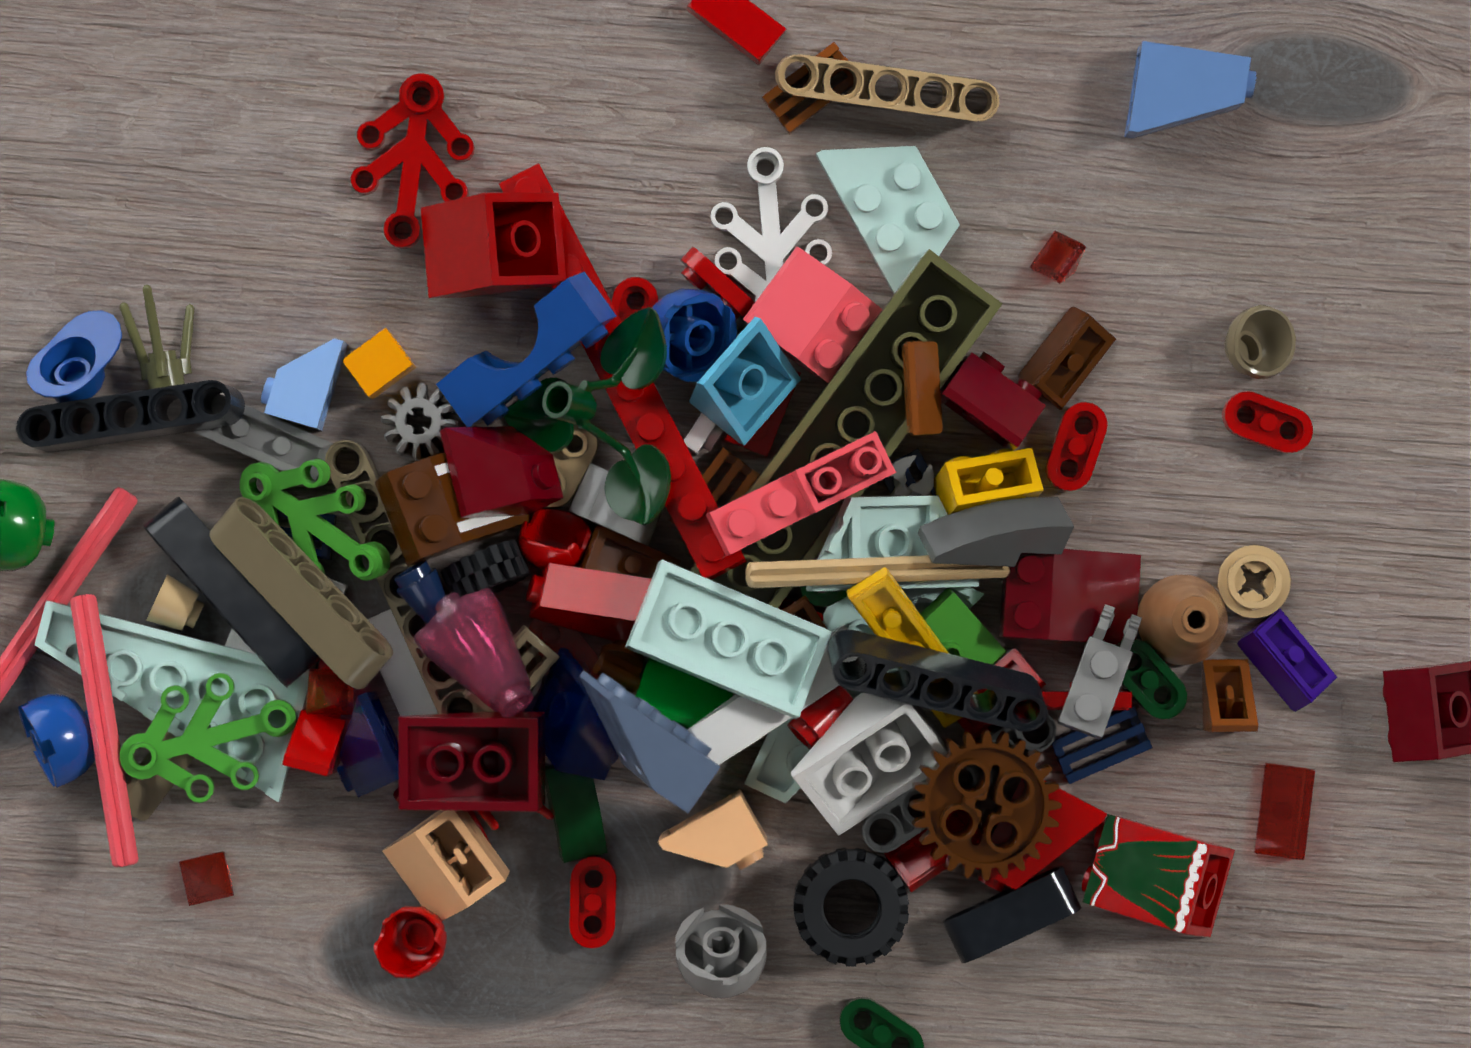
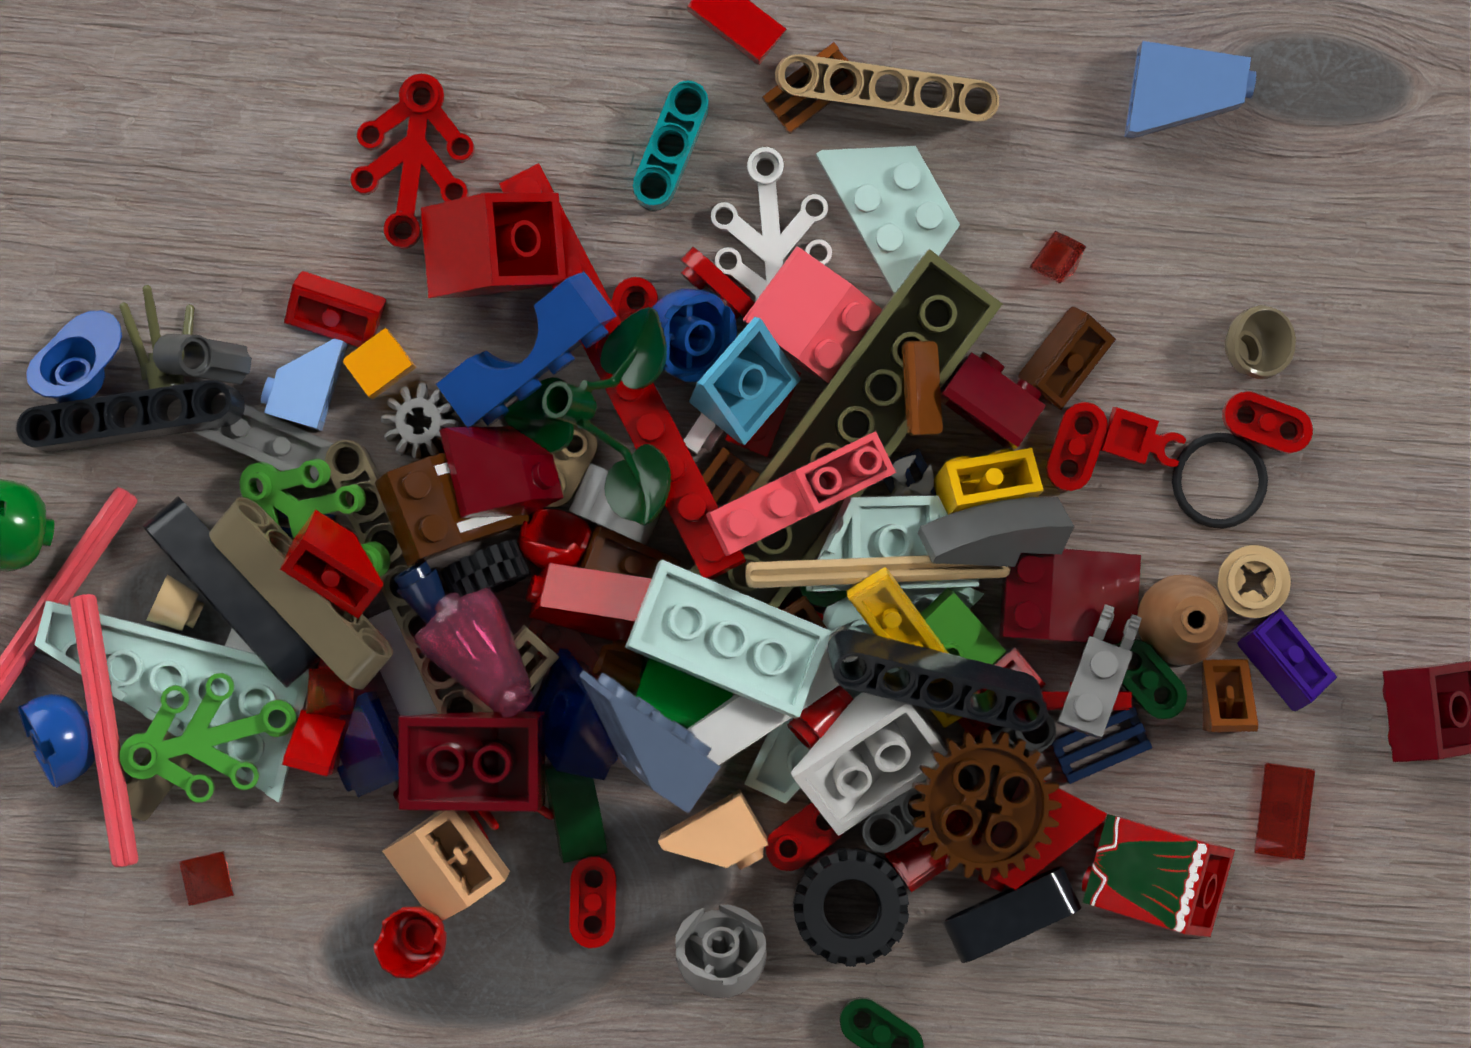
none -> dark grey piece [153,334,252,385]
none -> red slope [280,510,384,619]
none -> red slope [284,271,386,347]
none -> teal beam [633,80,709,211]
none -> red plate [765,802,844,871]
none -> red plate [1100,407,1186,467]
none -> black tyre [1172,433,1268,529]

